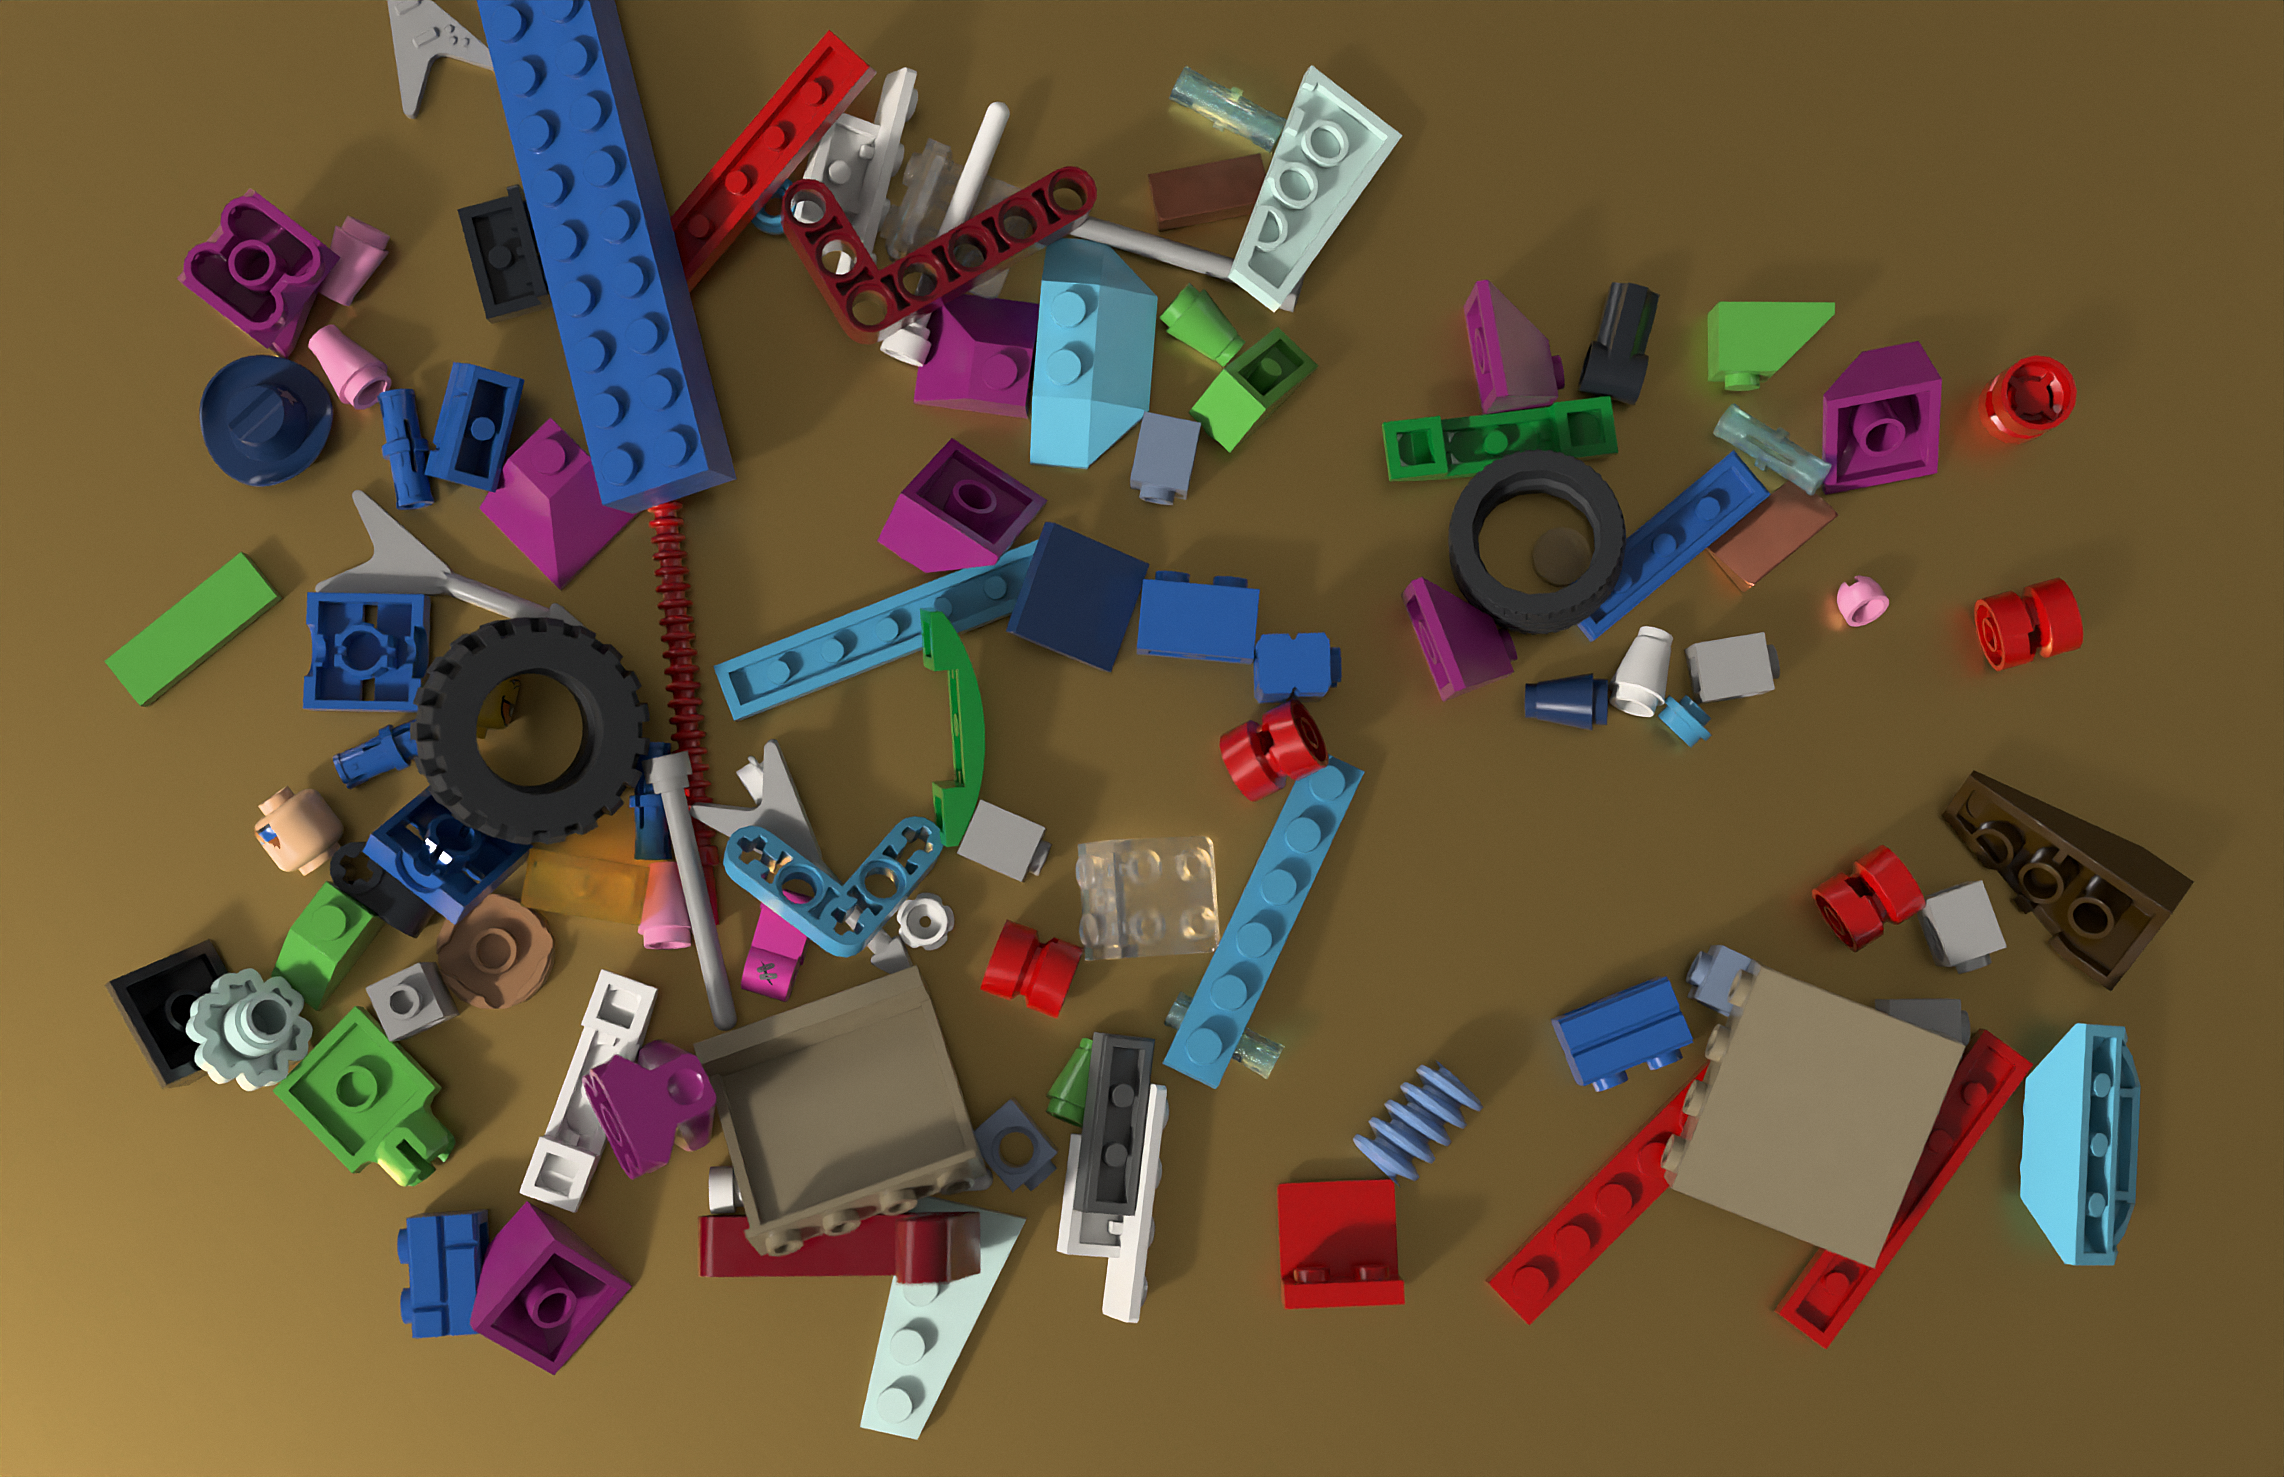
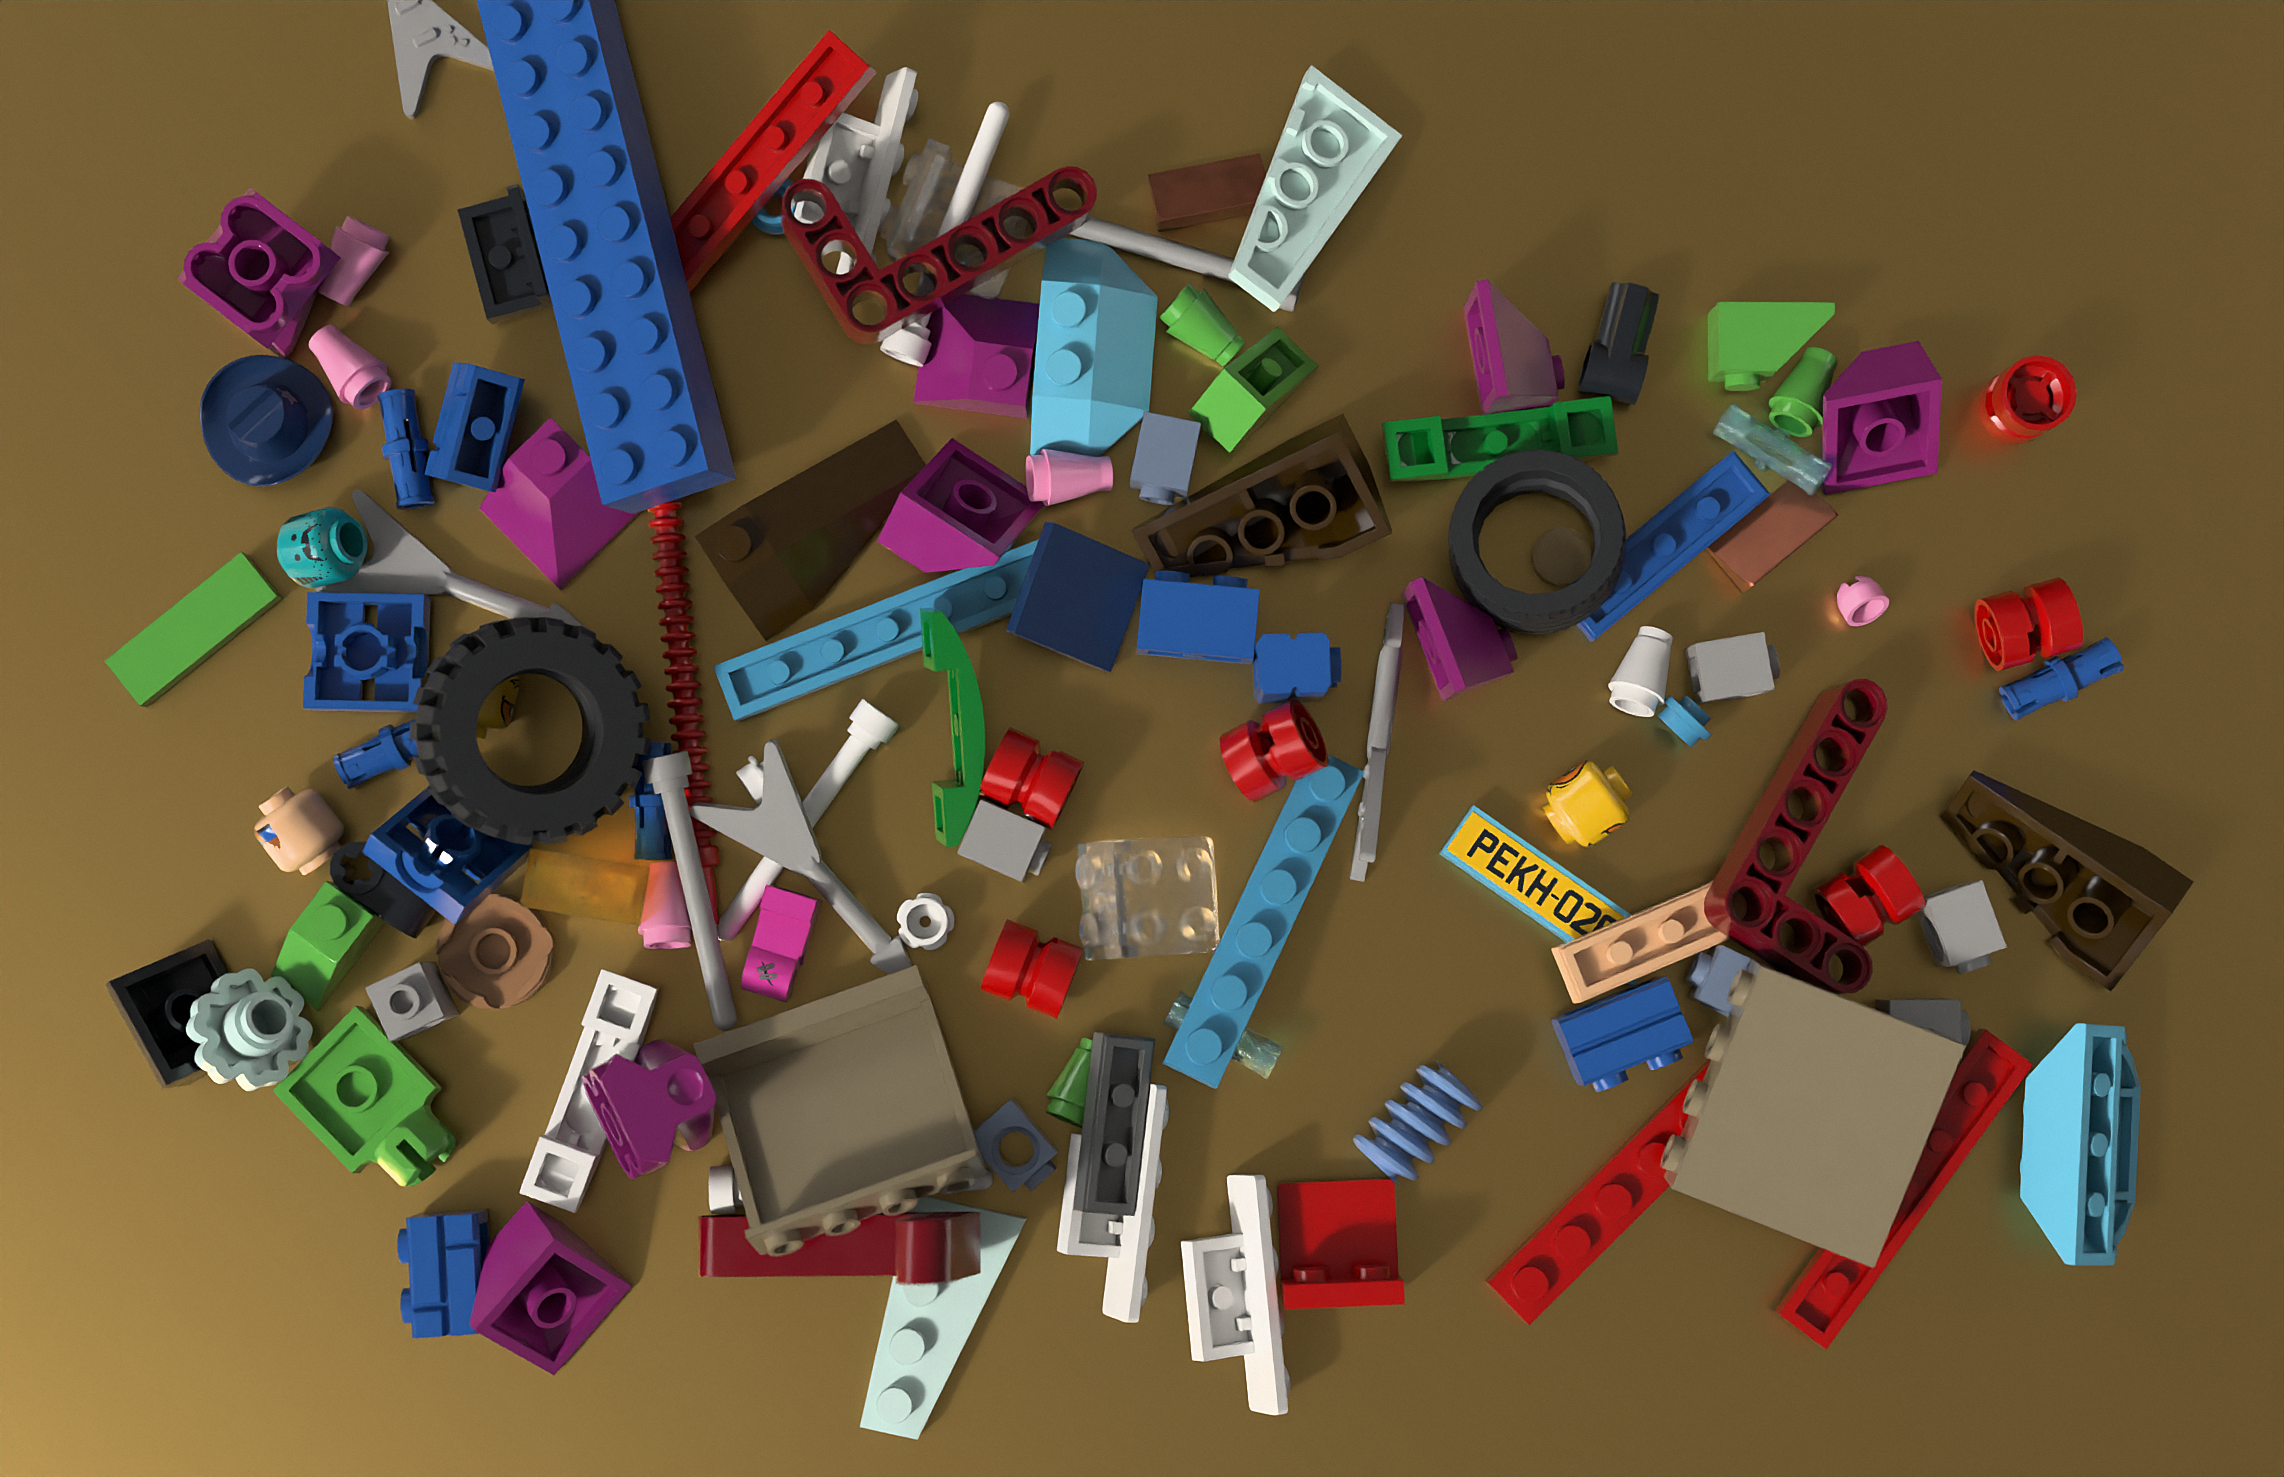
dark azure beam [723,816,943,957] -> none
clear light blue pin [1169,66,1287,153] -> none
dark blue cone [1525,673,1608,730] -> none
none -> teal head [277,507,368,588]
none -> dark brown wedge [694,419,926,642]
none -> white piece [716,699,900,942]
none -> red wheel [979,727,1084,830]
none -> bright pink cone [1025,449,1113,507]
none -> dark brown wedge [1132,414,1392,577]
none -> white bracket [1181,1174,1290,1415]
none -> light grey piece [1350,602,1405,882]
none -> tile [1439,805,1639,987]
none -> yellow head [1542,760,1633,847]
none -> light nougat tile [1551,861,1764,1003]
none -> dark red beam [1704,679,1888,994]
none -> bright green cone [1769,347,1838,437]
none -> blue pin [1999,637,2124,721]

